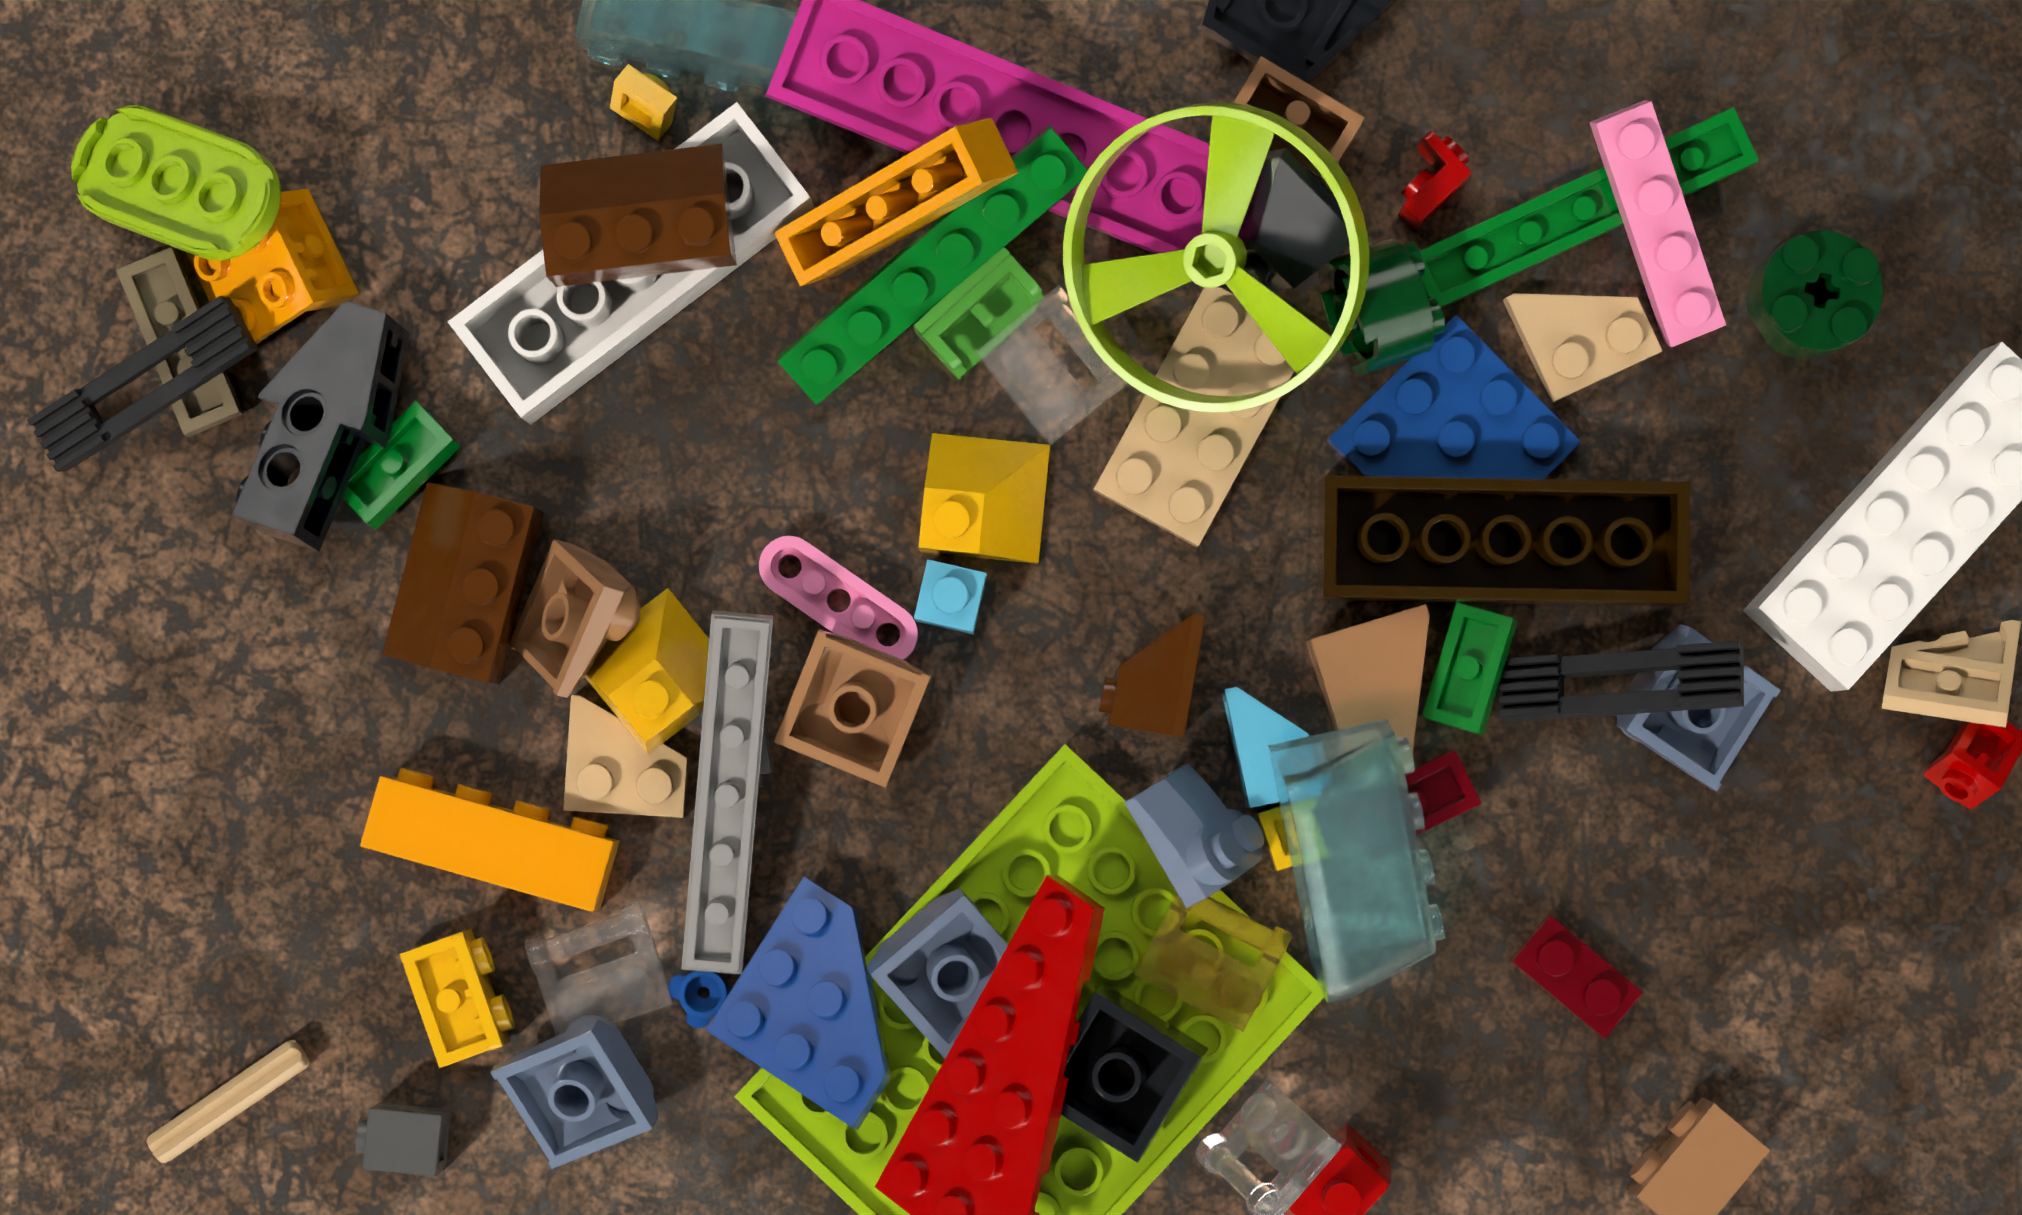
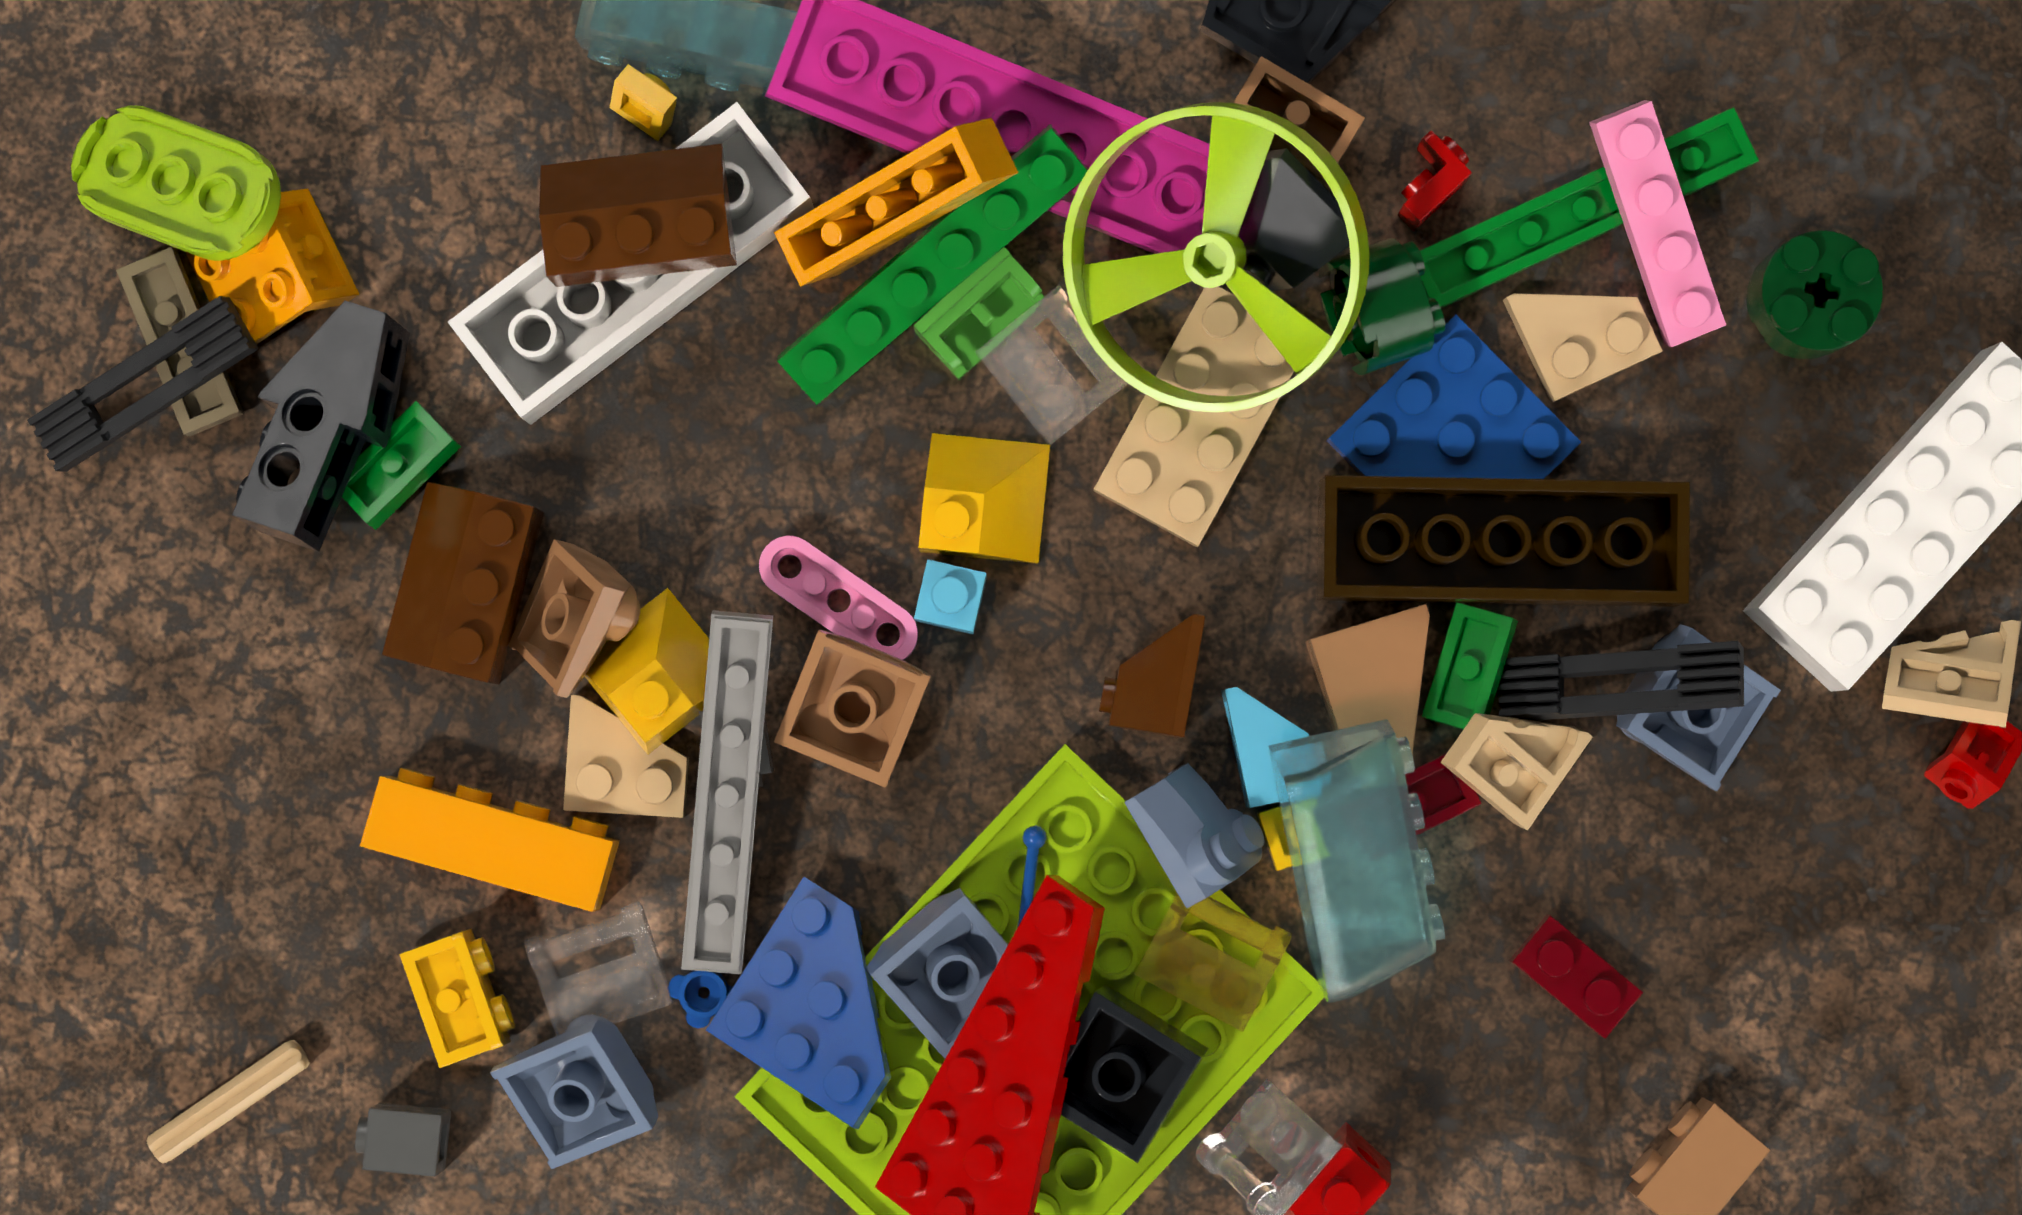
none -> blue hinge [1018,825,1047,926]
none -> tan wing [1441,713,1593,831]

